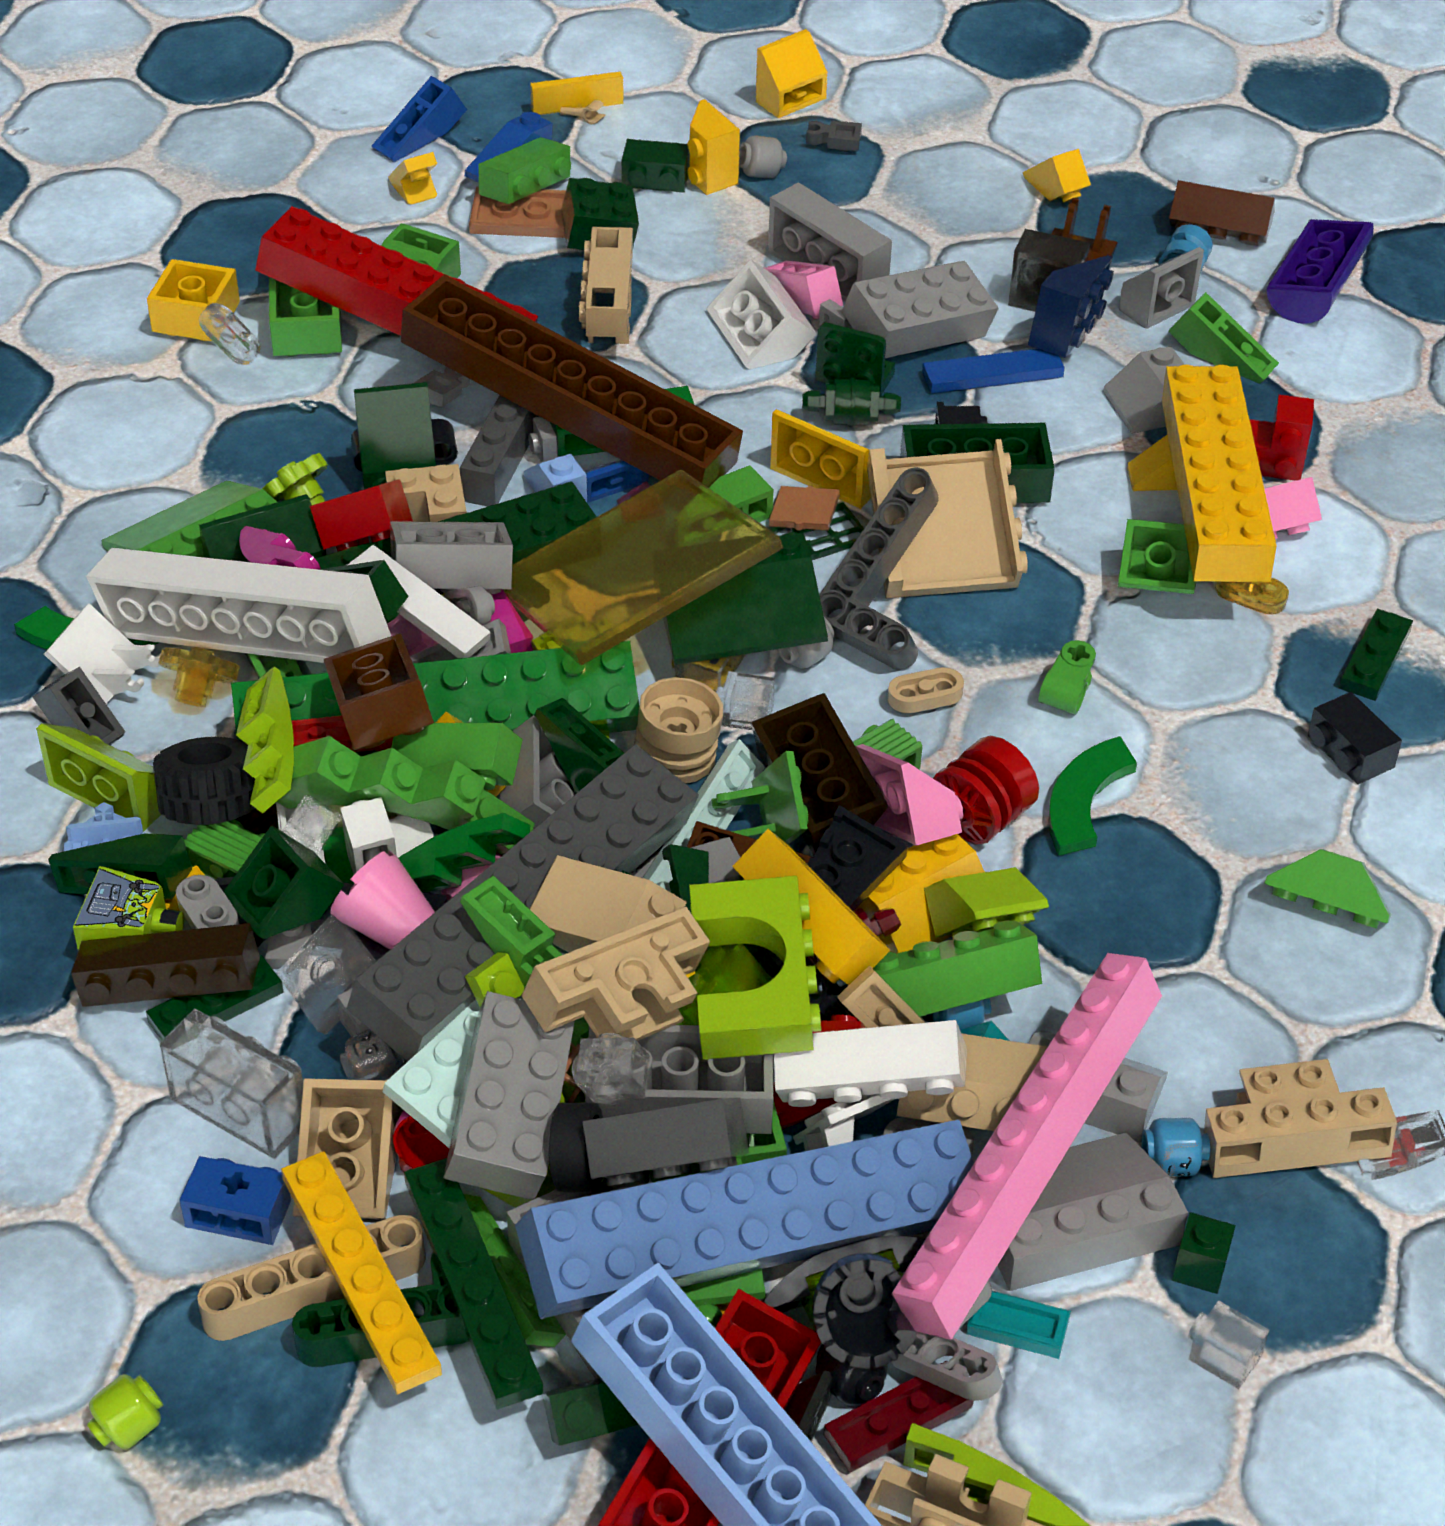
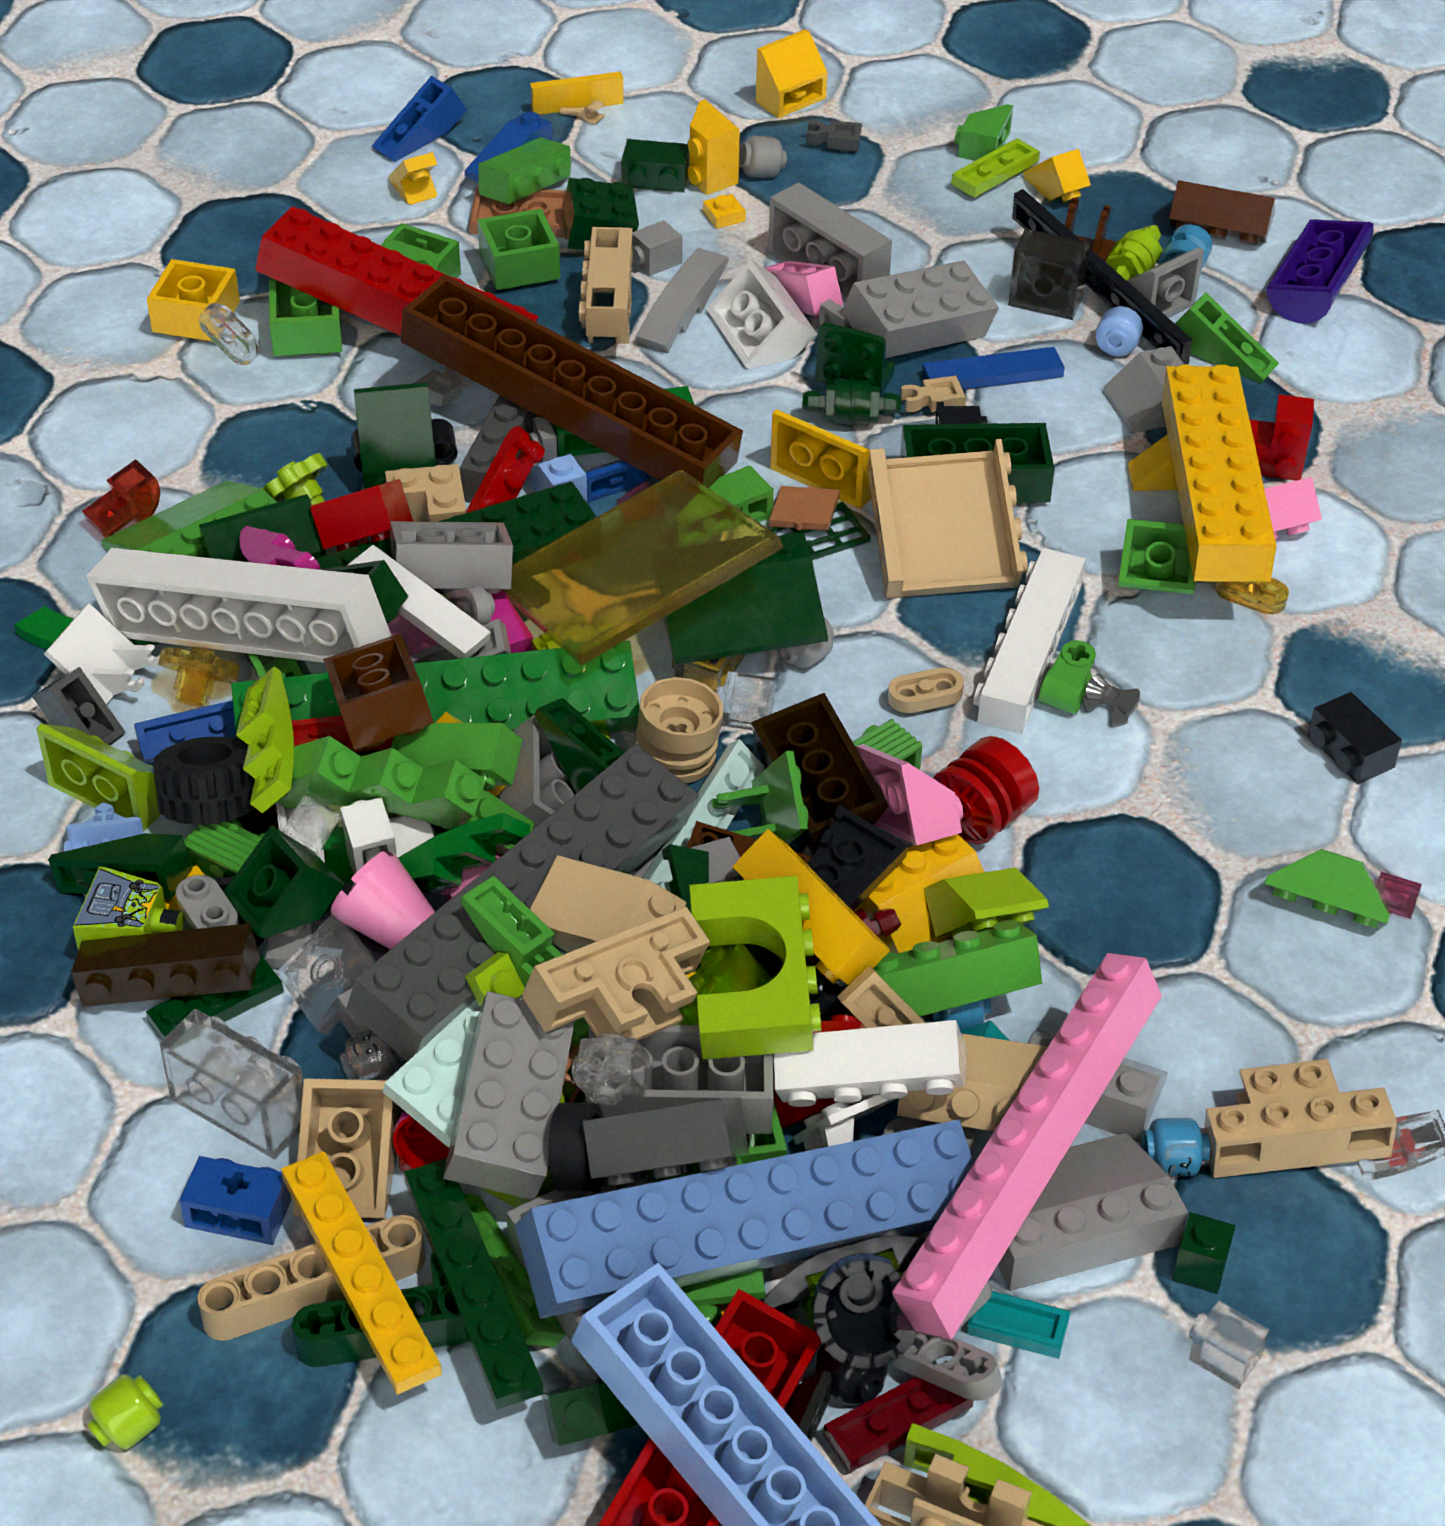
dark grey beam [819,467,938,670] -> none
dark blue slope [1028,255,1114,358] -> none
green tile [1048,736,1137,856] -> none
dark green plate [1339,608,1413,701] -> none
none -> clear red brick [82,459,160,538]
none -> blue plate [134,700,237,764]
none -> red plate [466,426,545,513]
none -> bright green brick [477,208,560,290]
none -> light grey brick [632,220,682,276]
none -> light grey slope [636,248,729,353]
none -> yellow plate [703,194,746,229]
none -> tan plate [900,376,966,412]
none -> lime plate [951,138,1040,198]
none -> bright green slope [955,104,1014,161]
none -> white brick [973,548,1086,734]
none -> black tile [1012,189,1192,365]
none -> dark grey piece [1083,673,1140,727]
none -> light blue head [1095,306,1143,357]
none -> lime piece [1106,225,1163,280]
none -> clear pink slope [1376,872,1422,919]

